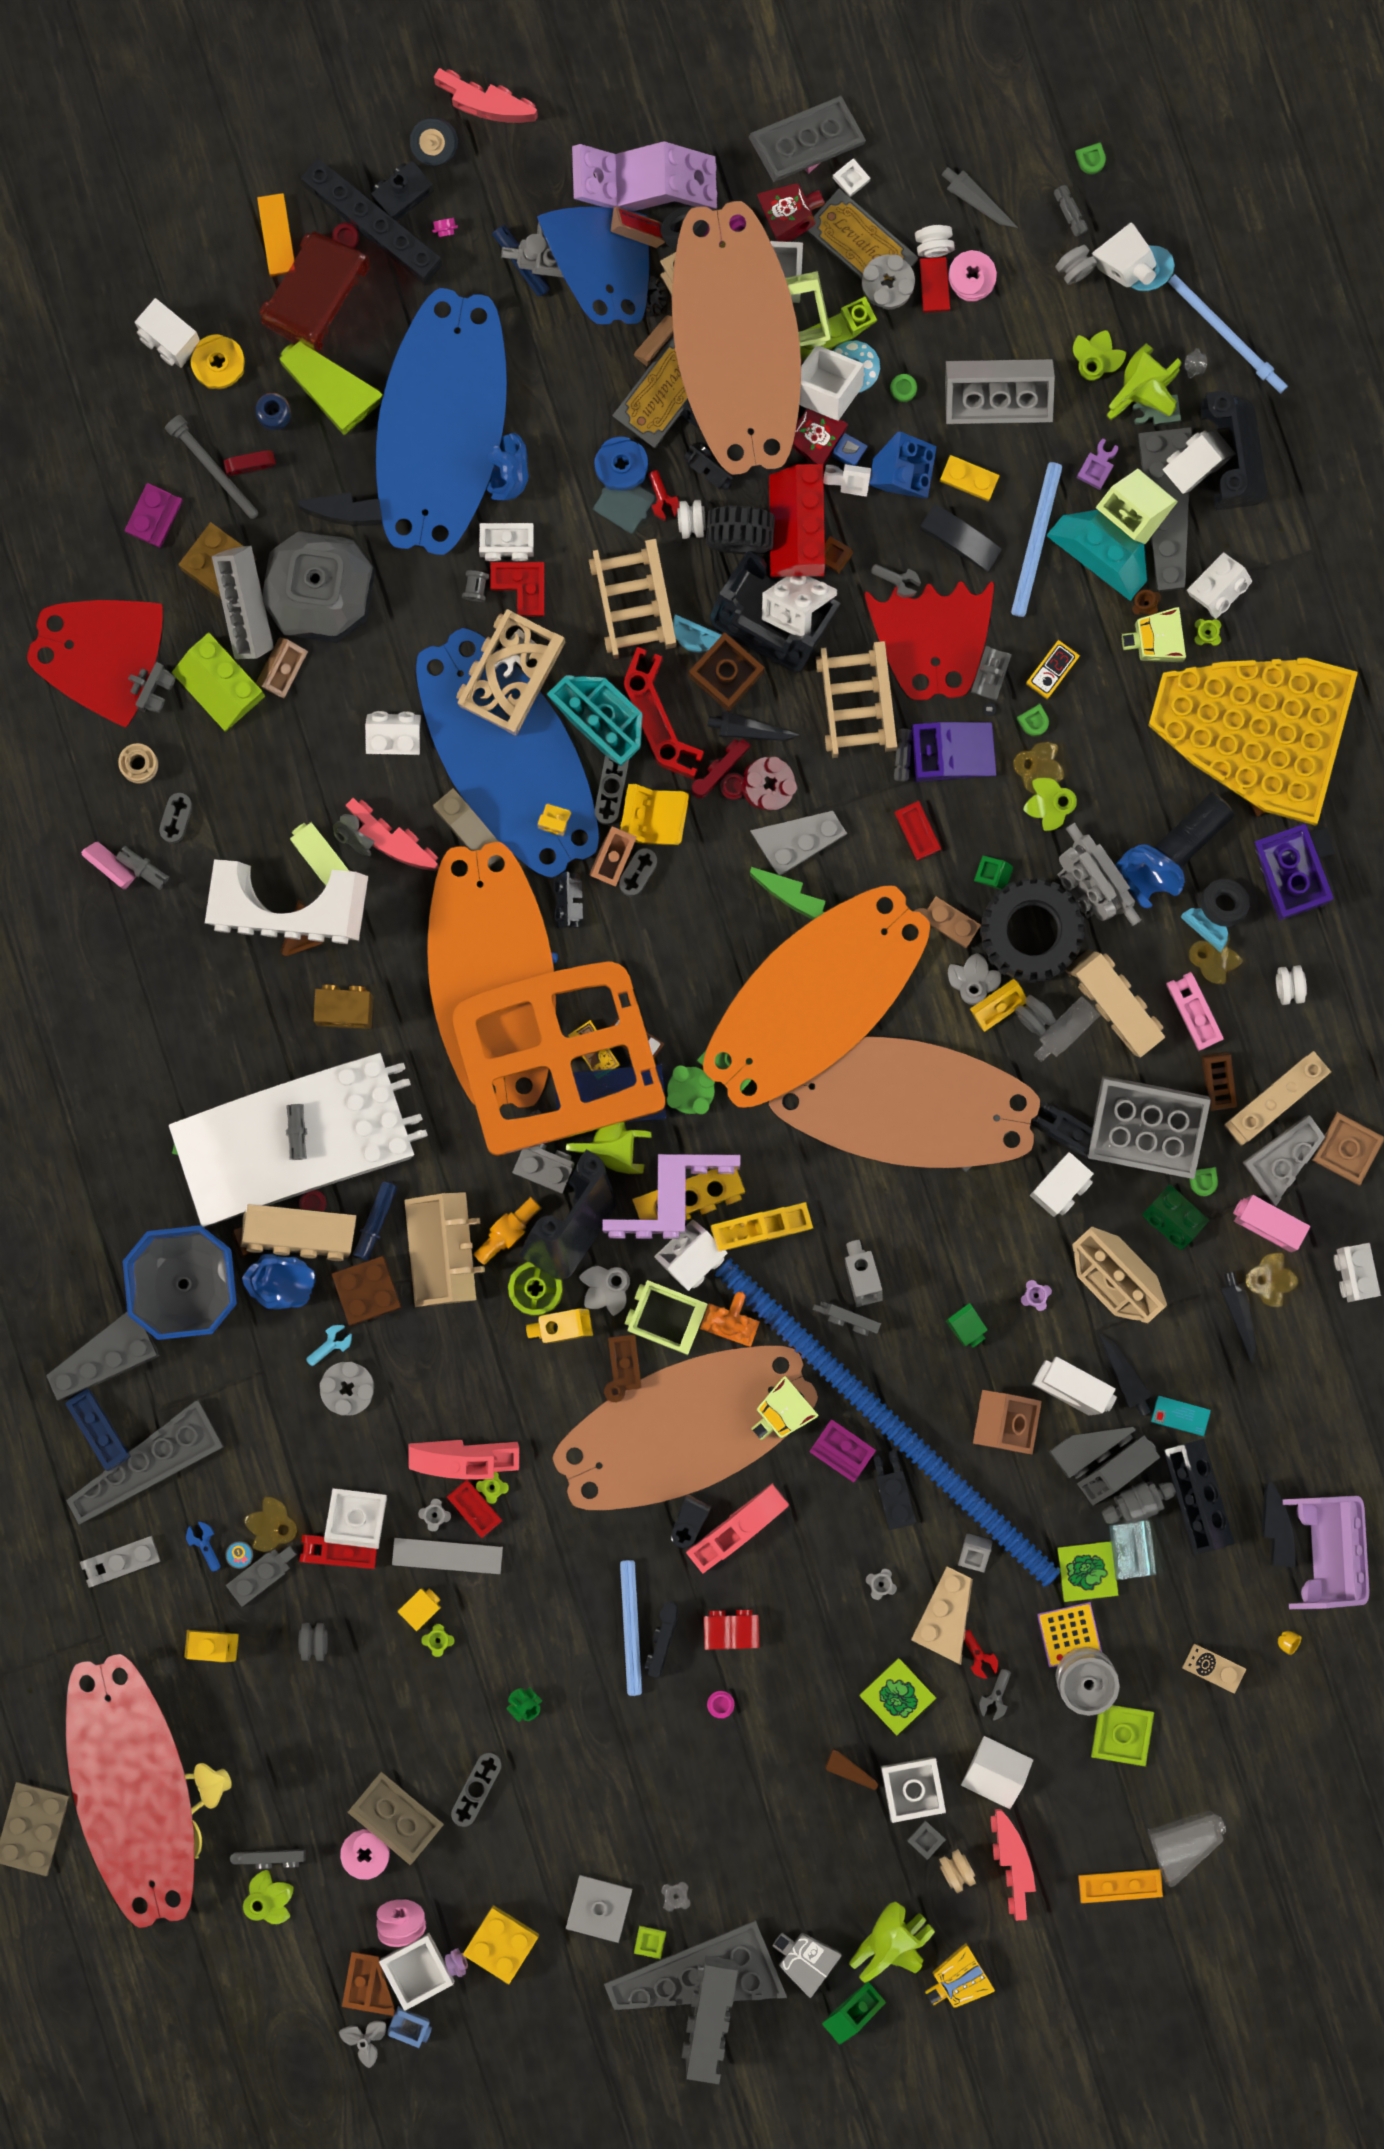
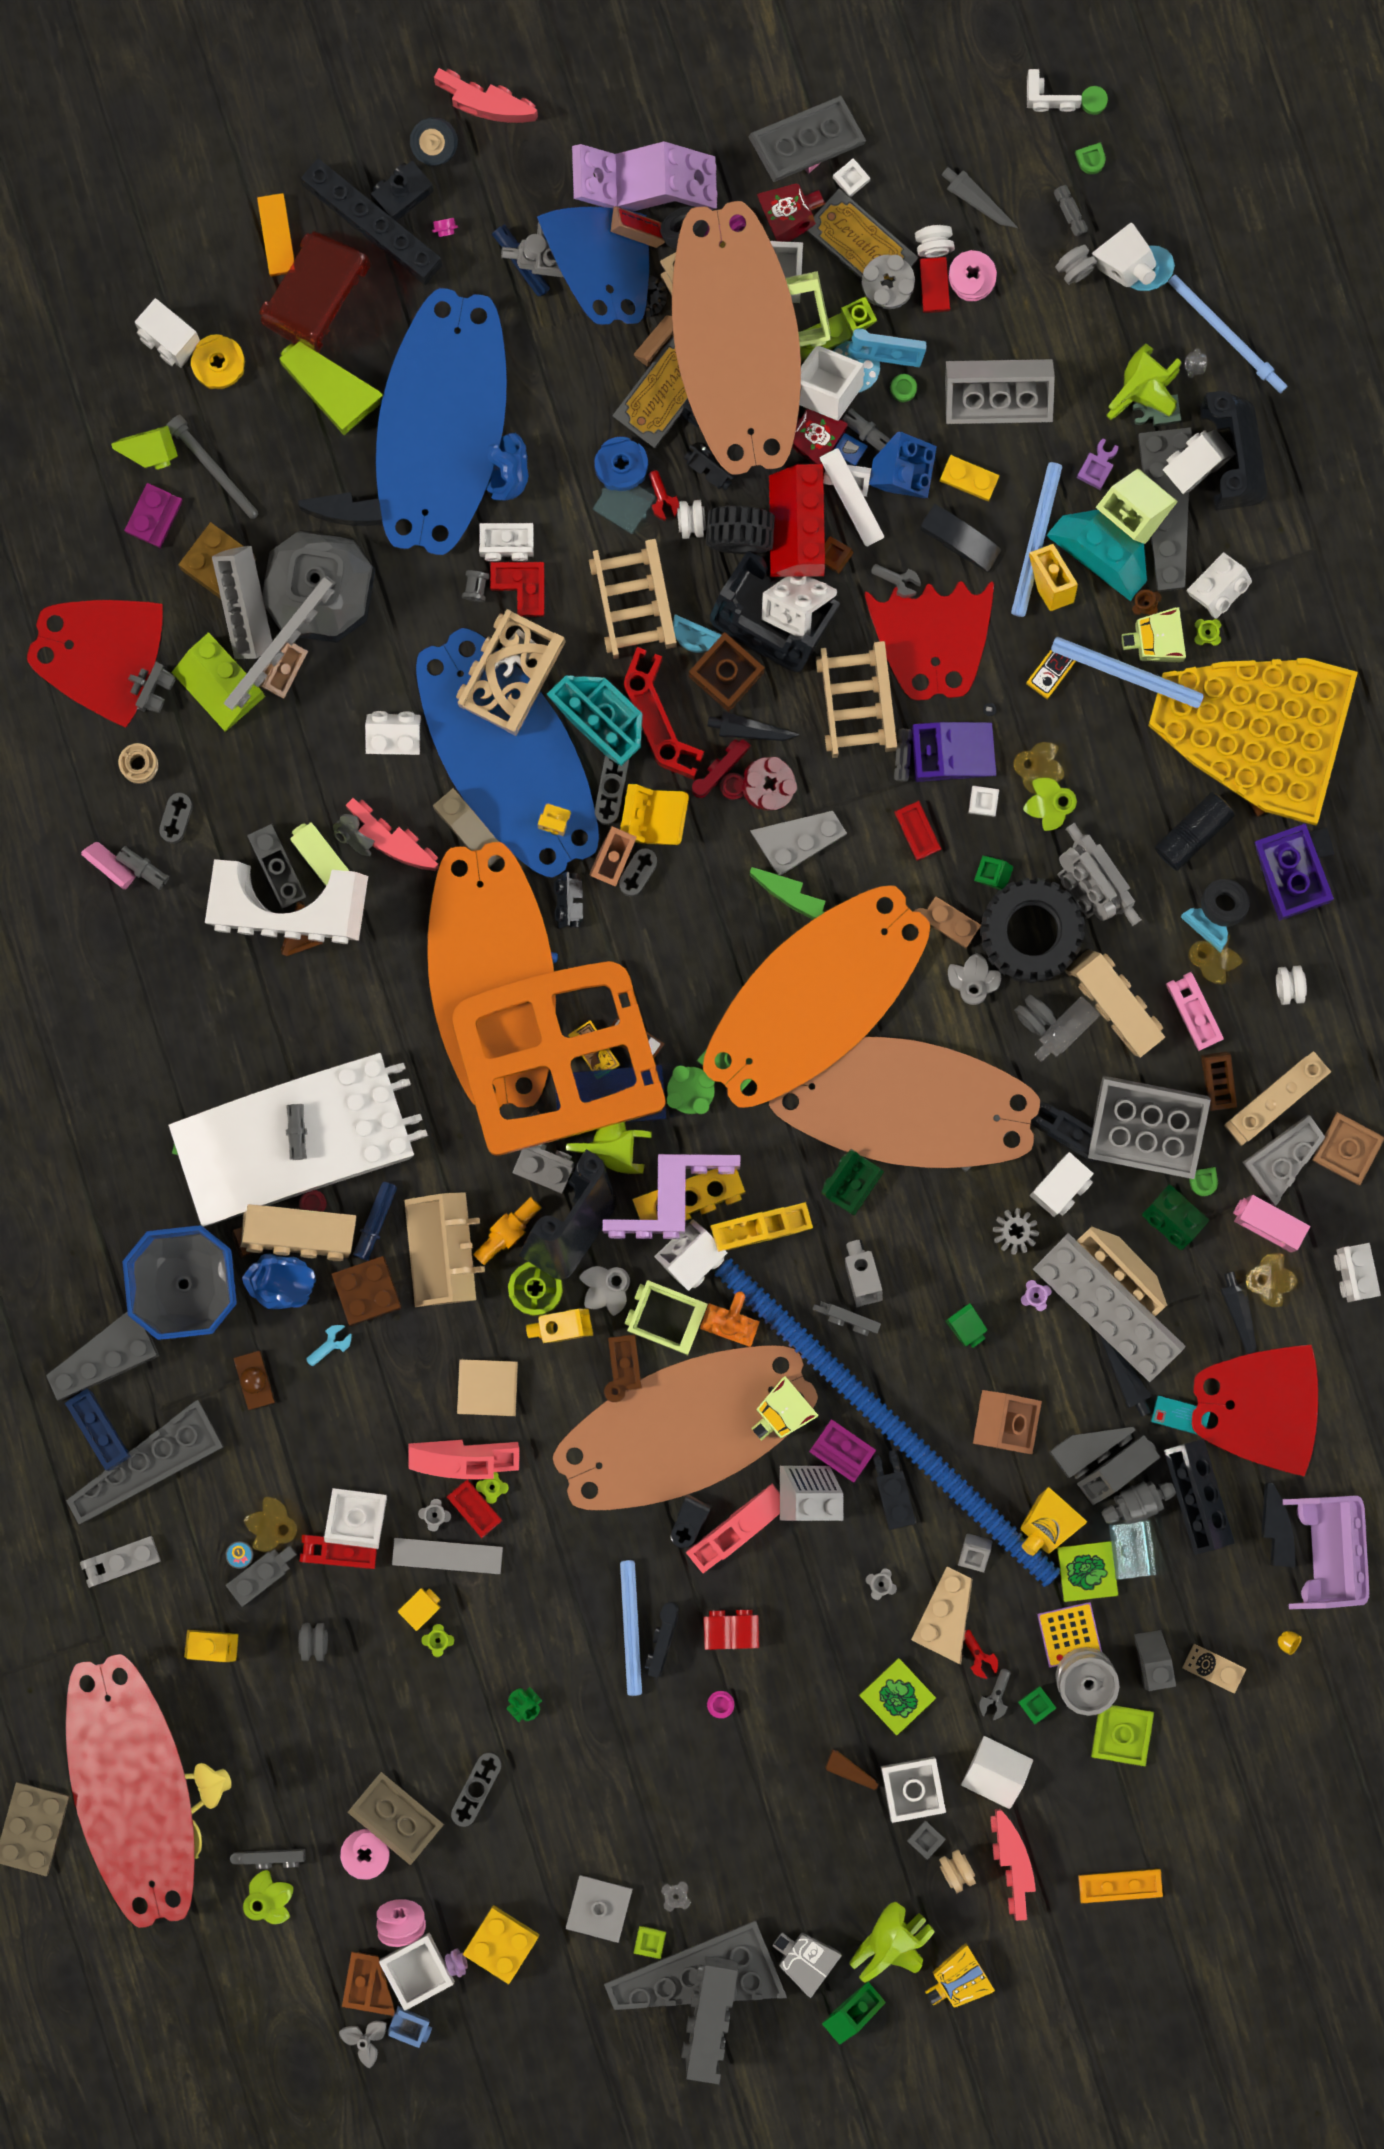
blue bar [186,1522,221,1572] -> none
dark red beam [224,450,276,476] -> none
dark blue head [255,393,291,430] -> none
pearl gold brick [314,985,373,1029] -> none
light grey plate [320,1362,374,1415] -> none
dark red tile [332,223,359,251] -> none
yellow plate [970,979,1026,1032] -> none
dark grey hips [971,646,1011,701] -> none
bright green tile [1017,704,1049,736] -> none
white arch [1032,1357,1117,1415] -> none
lime plate [1073,330,1126,380] -> none
blue hair [1115,844,1185,908] -> none
clear slope [1147,1810,1226,1887] -> none
none -> lime slope [111,426,178,469]
none -> light grey plate [224,576,335,710]
none -> reddish brown tile [233,1351,275,1410]
none -> dark grey slope [247,824,306,908]
none -> tan slope [457,1360,518,1416]
none -> light grey slope [780,1466,843,1521]
none -> white sticker [820,448,884,546]
none -> dark green bracket [821,1149,884,1216]
none -> dark grey pin [842,408,891,451]
none -> dark azure plate [847,328,926,367]
none -> white tile [969,786,999,817]
none -> light grey gear [993,1208,1039,1255]
none -> green plate [1018,1686,1056,1724]
none -> yellow torso [1021,1487,1087,1556]
none -> white bracket [1027,69,1082,112]
none -> yellow slope [1029,544,1078,611]
none -> light grey plate [1033,1233,1186,1382]
none -> light blue axle [1051,637,1203,708]
none -> bright green tile [1081,86,1108,115]
none -> dark grey slope [1134,1630,1176,1691]
none -> red piece [1192,1345,1318,1476]

